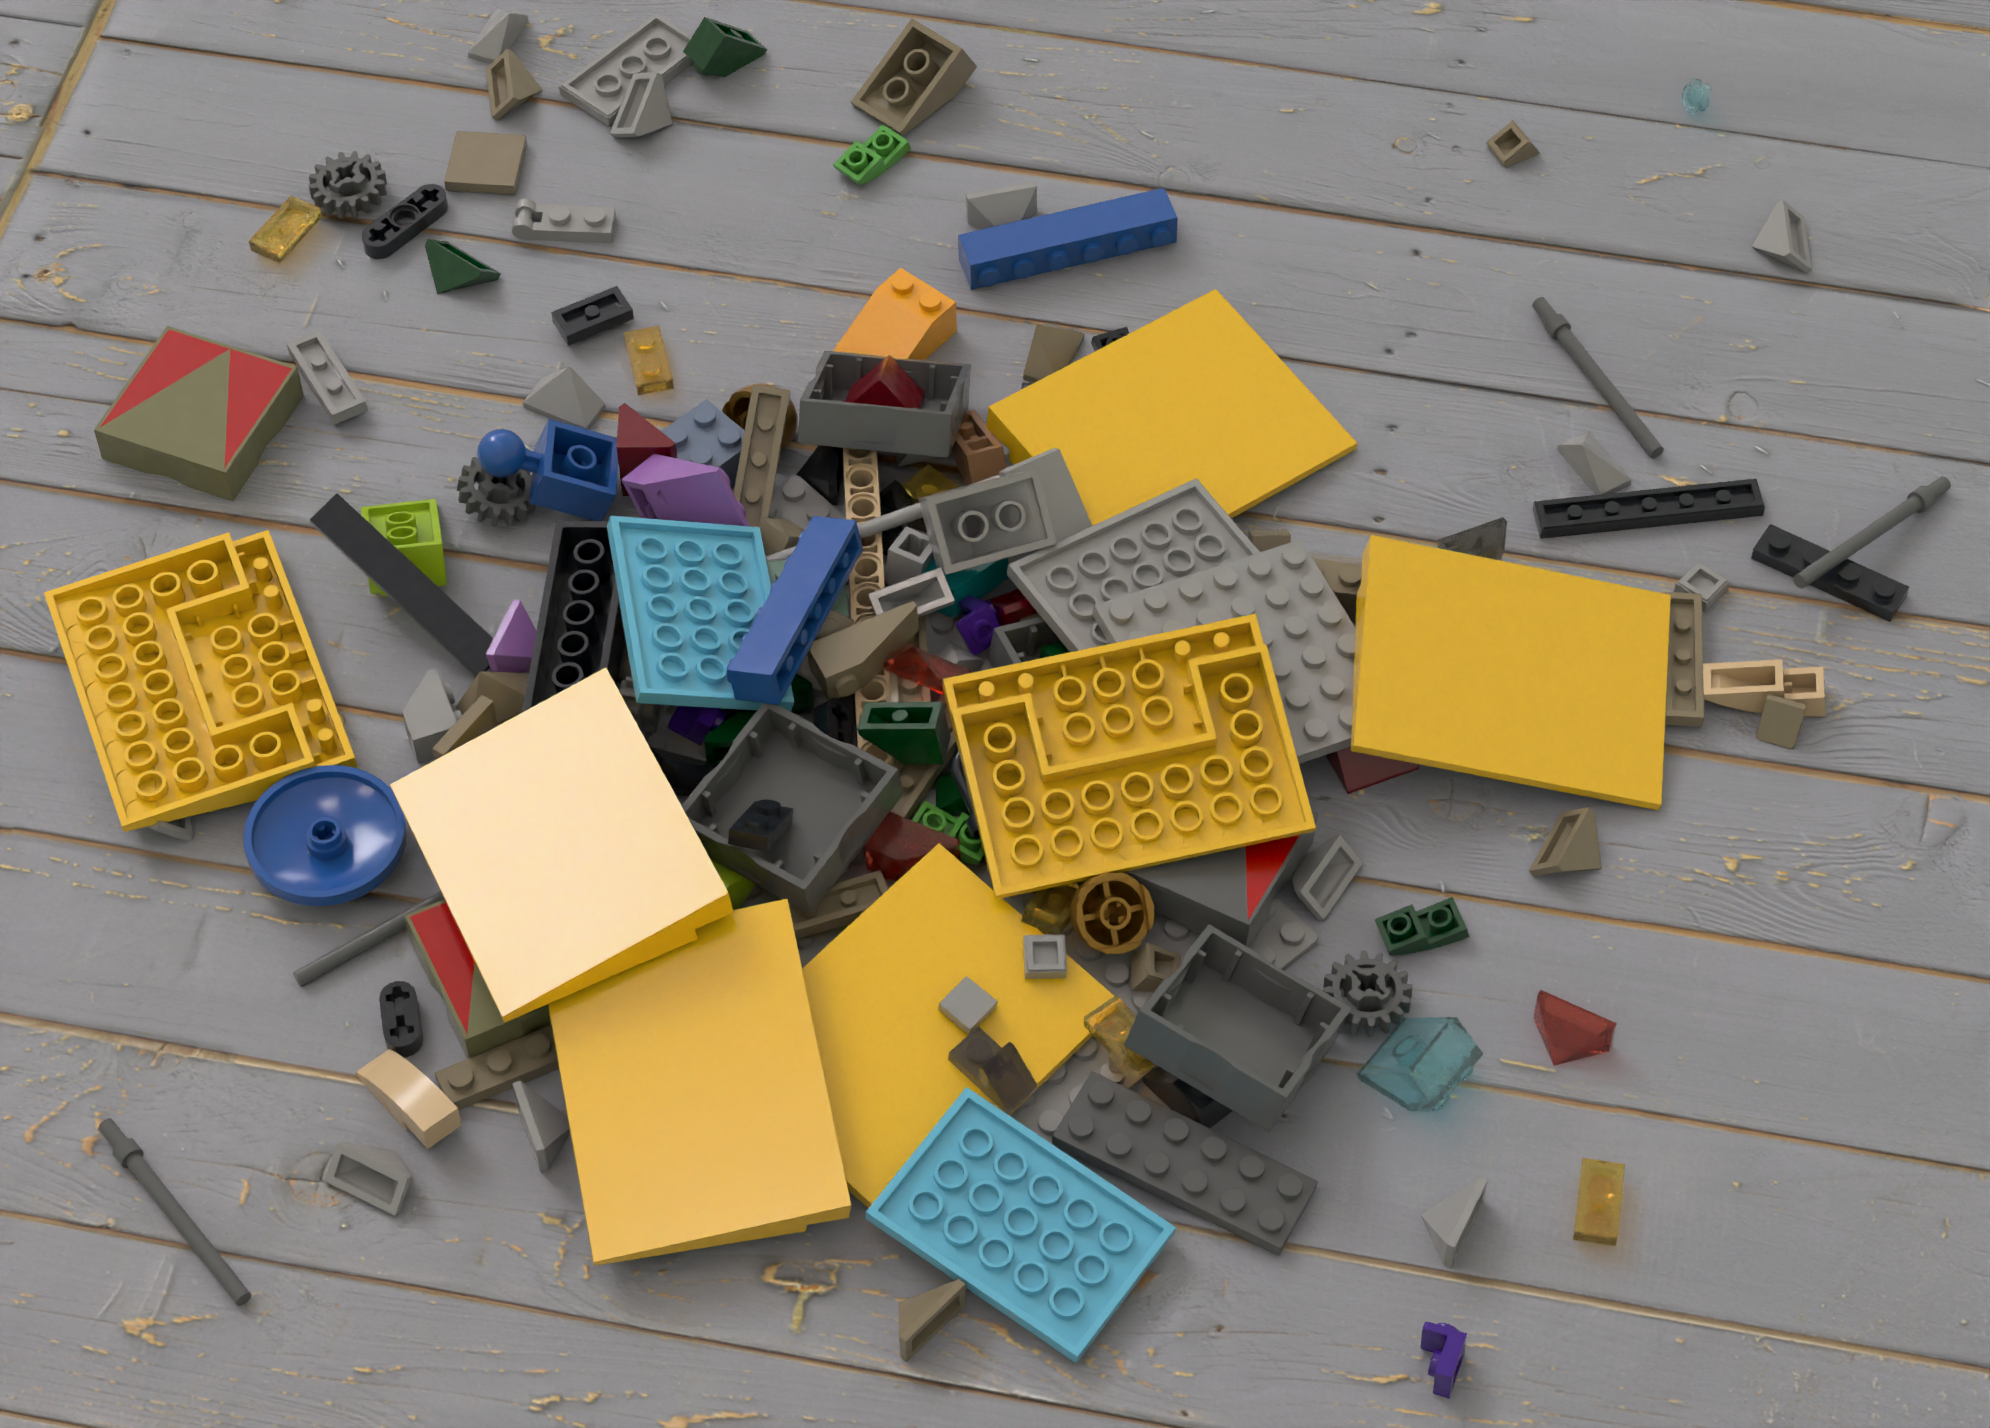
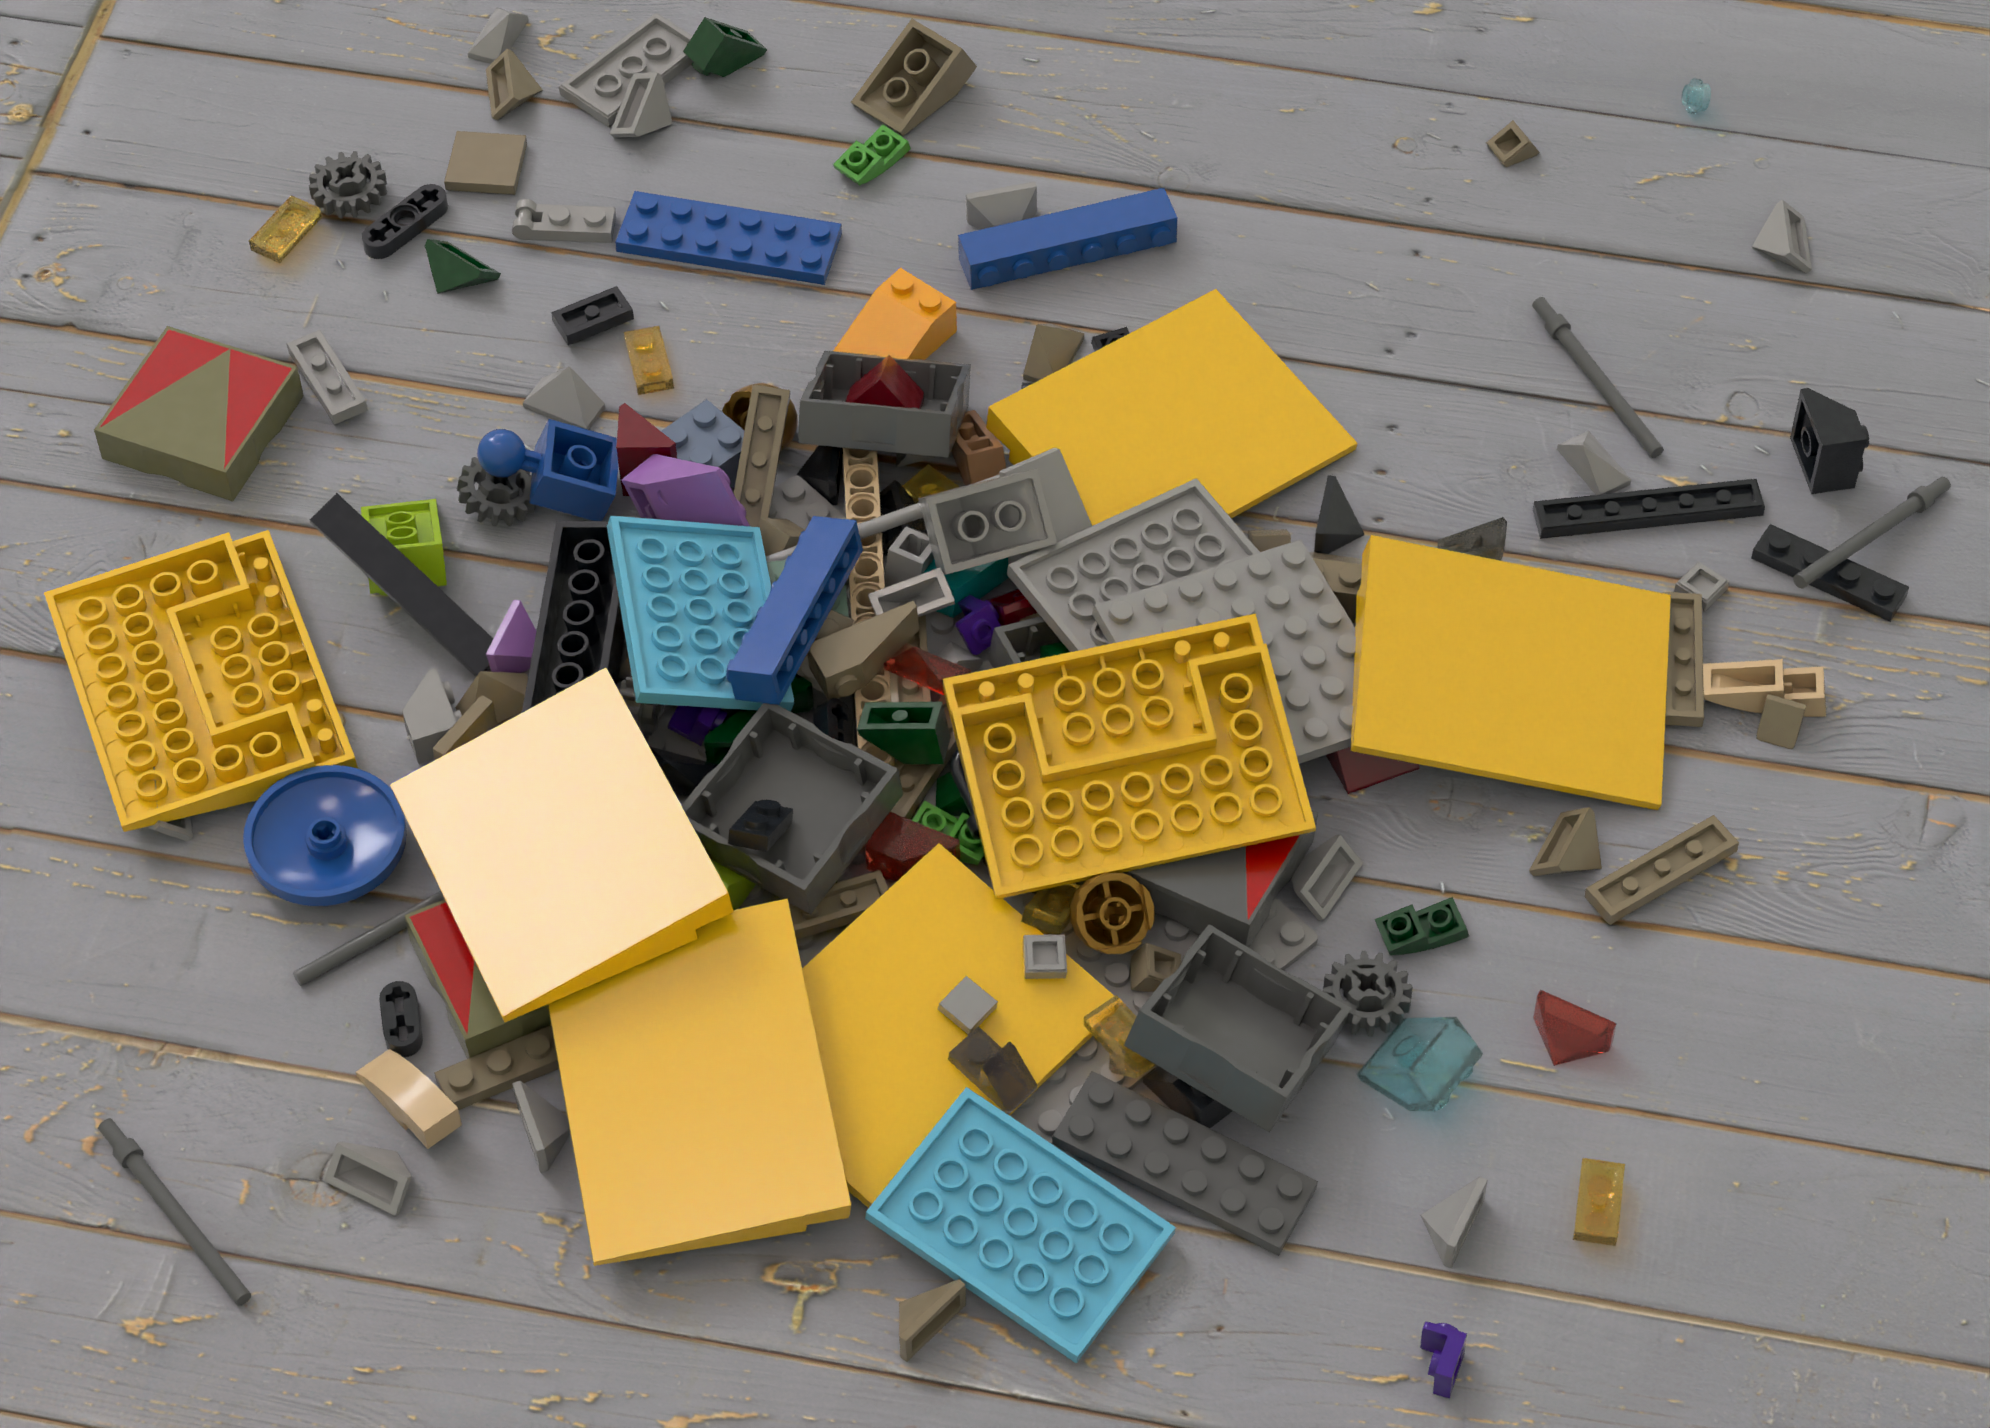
none -> blue plate [615,191,842,285]
none -> black slope [1314,475,1365,554]
none -> dark tan plate [1584,815,1739,925]
none -> black slope [1790,388,1869,494]

